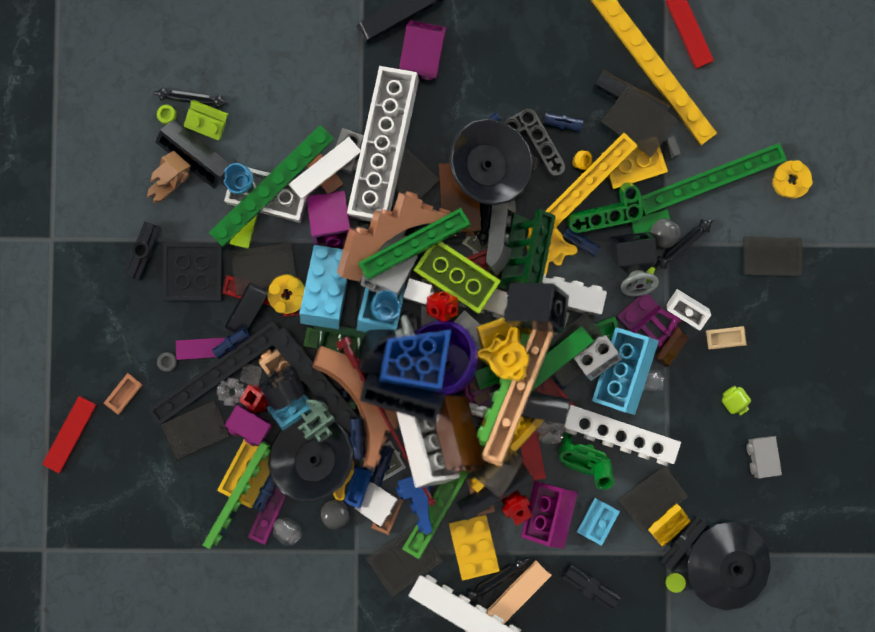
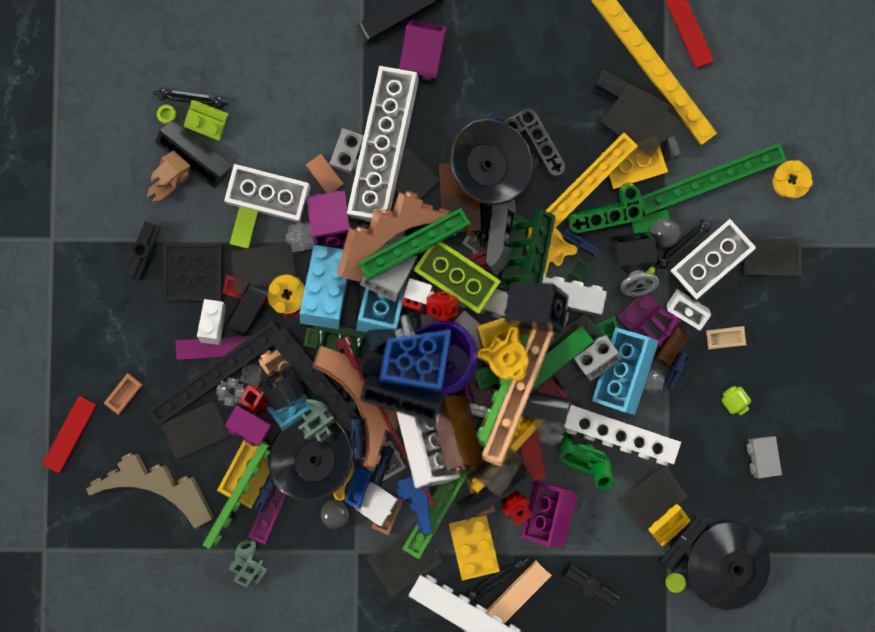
dark grey tile [157,352,177,372] -> none
green plate [209,125,334,247] -> none
dark blue pin [212,327,250,359] -> none
dark azure hair [223,163,253,195] -> none
clear head [273,517,302,546] -> none
white tile [289,137,361,200] -> none
dark azure hair [371,290,402,323] -> none
dark blue pin [543,113,583,132] -> none
yellow tile [572,150,592,170] -> none
medium azure plate [576,498,620,546] -> none
none -> dark tan arch [86,453,215,529]
none -> white brick [197,299,227,345]
none -> sand green piece [229,539,267,588]
none -> clear brick [285,222,314,252]
none -> red tile [402,298,427,315]
none -> dark green plate [567,256,593,283]
none -> dark blue axle [664,352,691,390]
none -> white brick [671,219,756,300]

